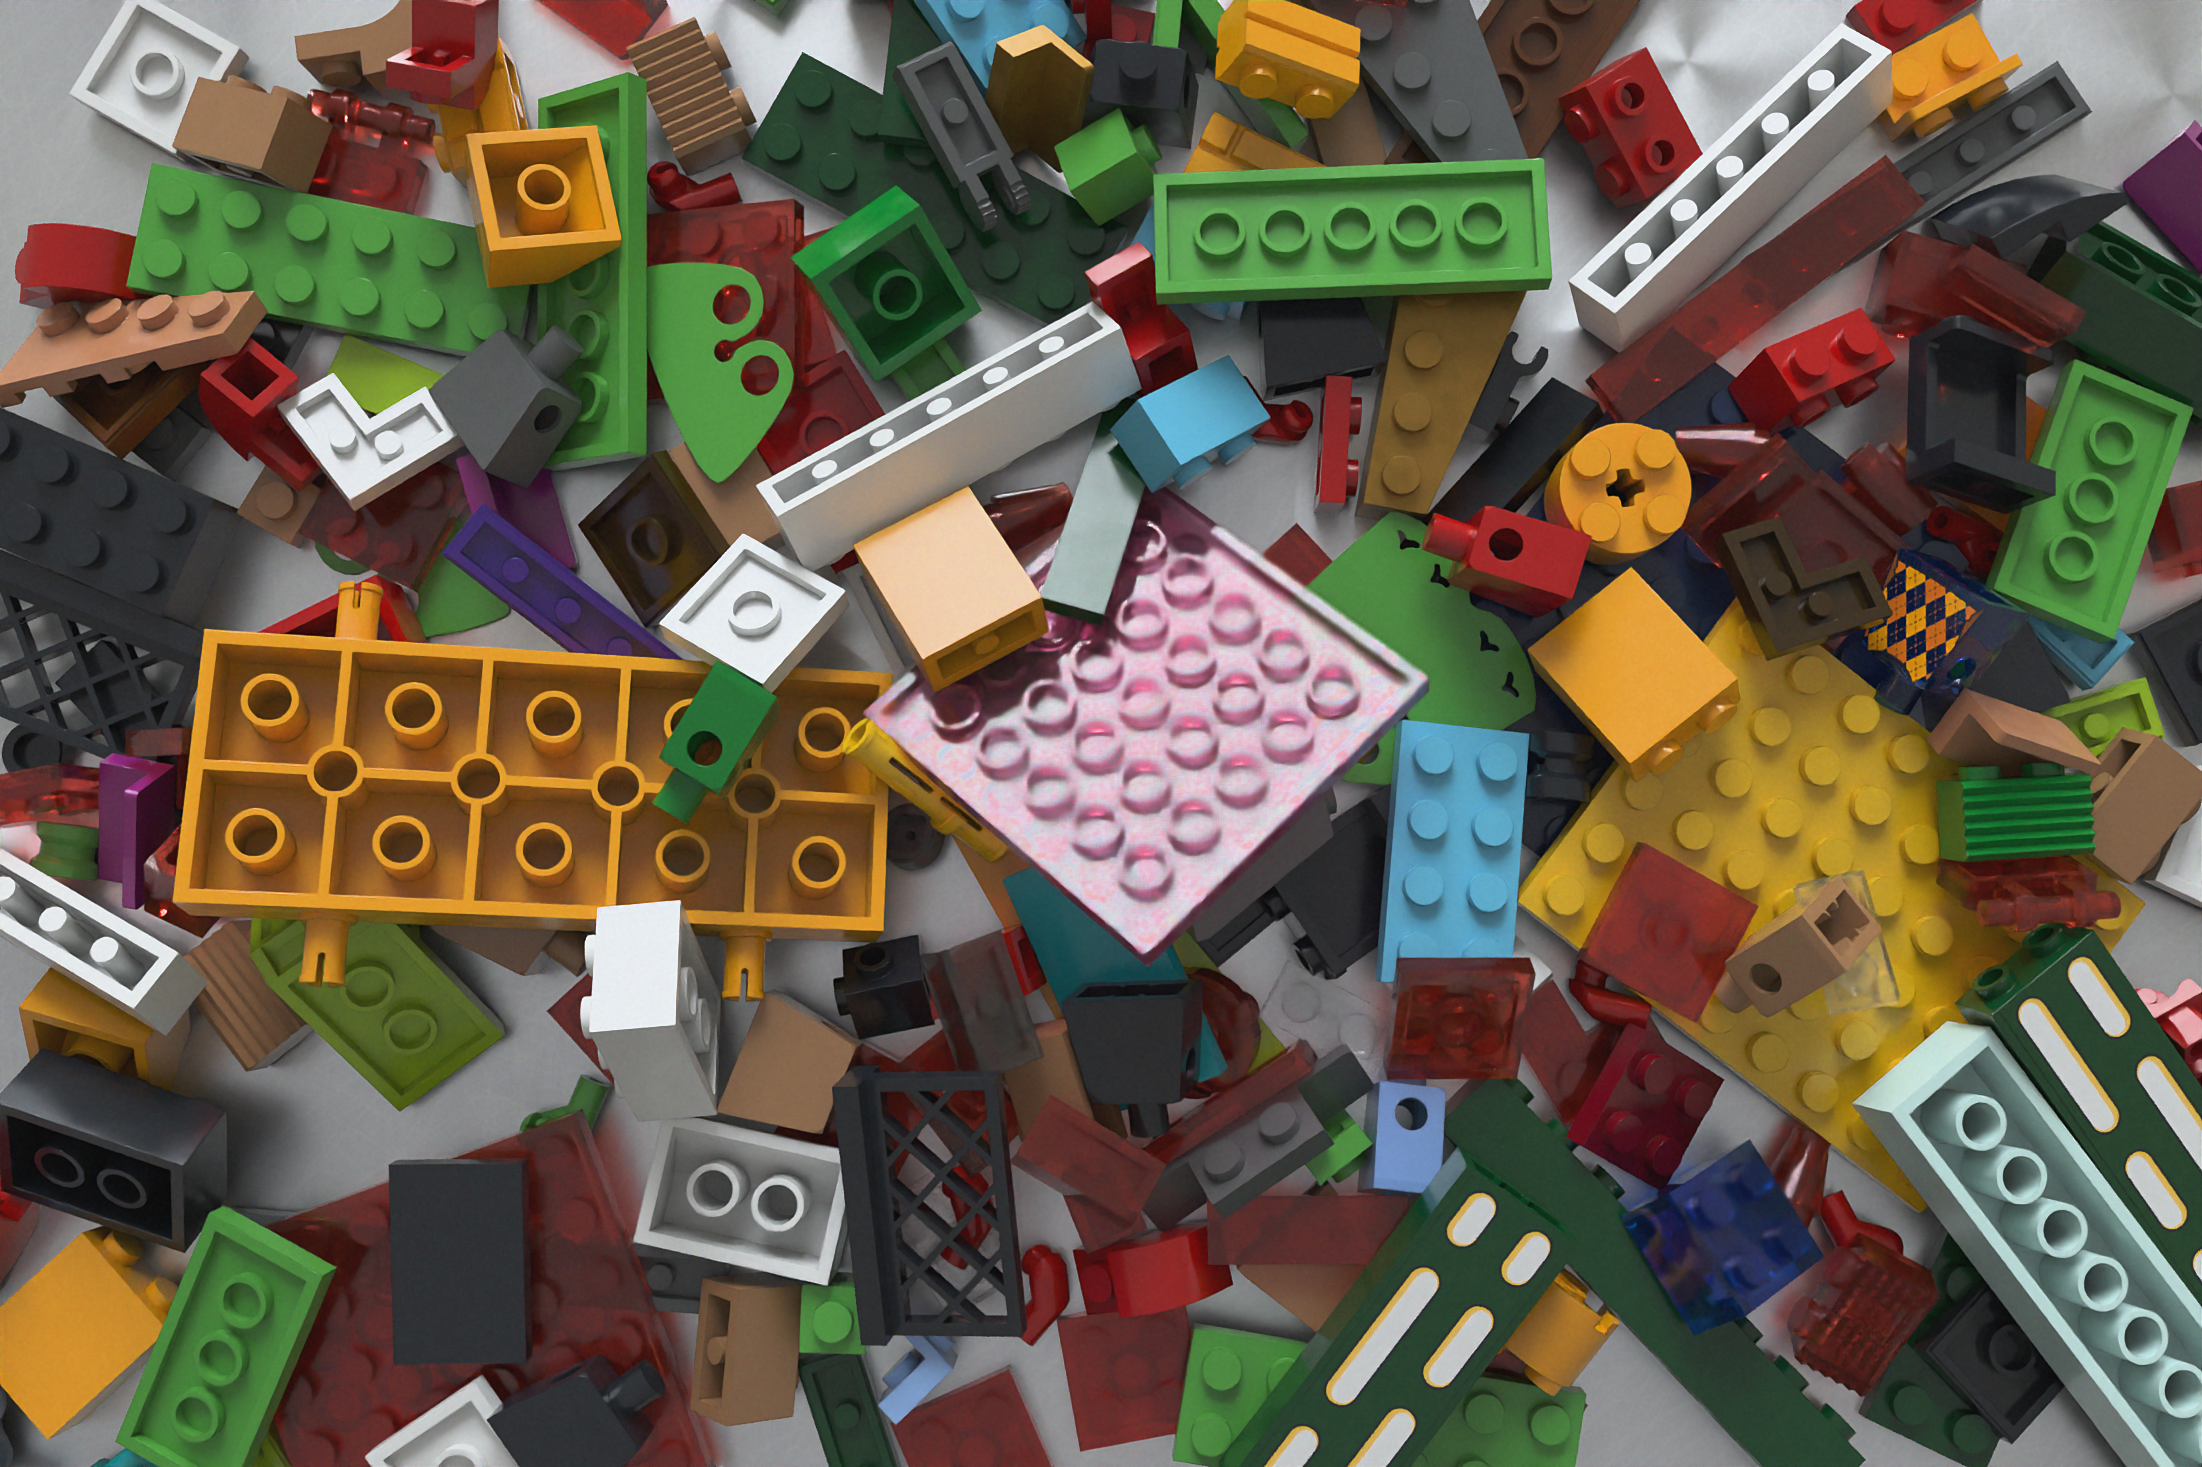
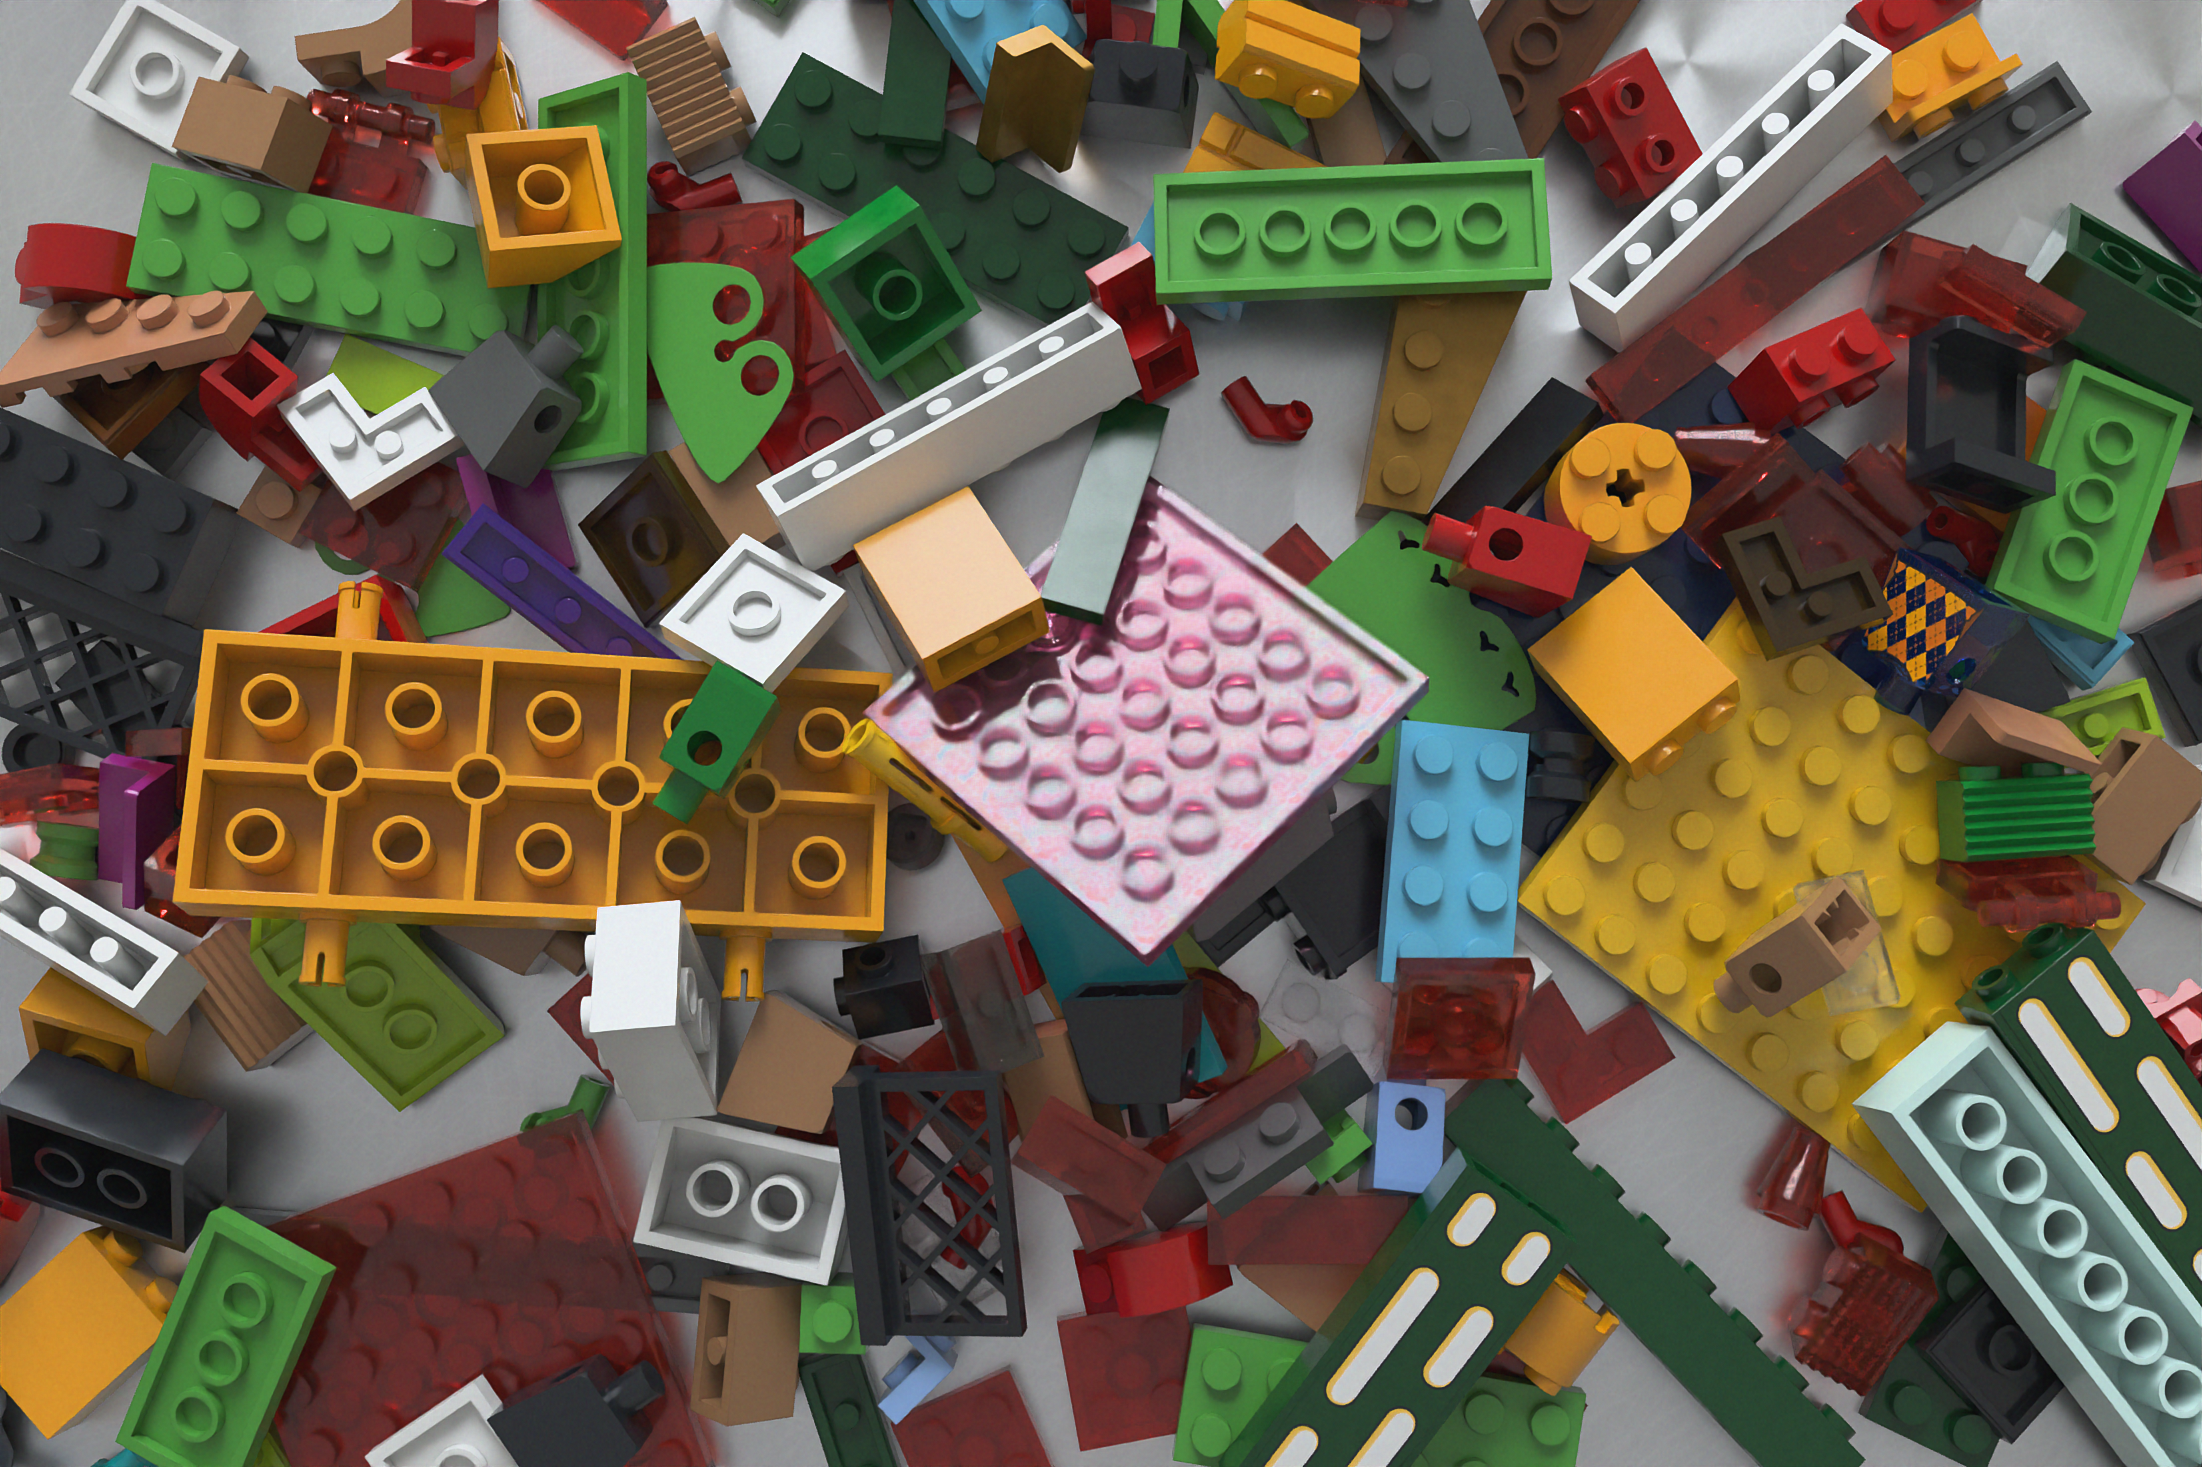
black tile [389,1158,533,1364] -> none
dark grey hinge [891,41,1031,232] -> none
clear red cone [982,482,1073,554] -> none
red arm [1019,1244,1070,1346] -> none
bright green brick [1054,108,1162,227] -> none
medium azure brick [1110,355,1271,493] -> none
black torso [1257,297,1386,401] -> none
red plate [1314,375,1362,515] -> none
black plate [1462,331,1548,446] -> none
dark red plate [1566,1022,1725,1192] -> none
red arm [1568,958,1652,1030] -> none
clear red plate [1576,842,1759,1023] -> none
clear blue brick [1620,1139,1825,1336] -> none
black slope [1931,174,2127,259] -> none

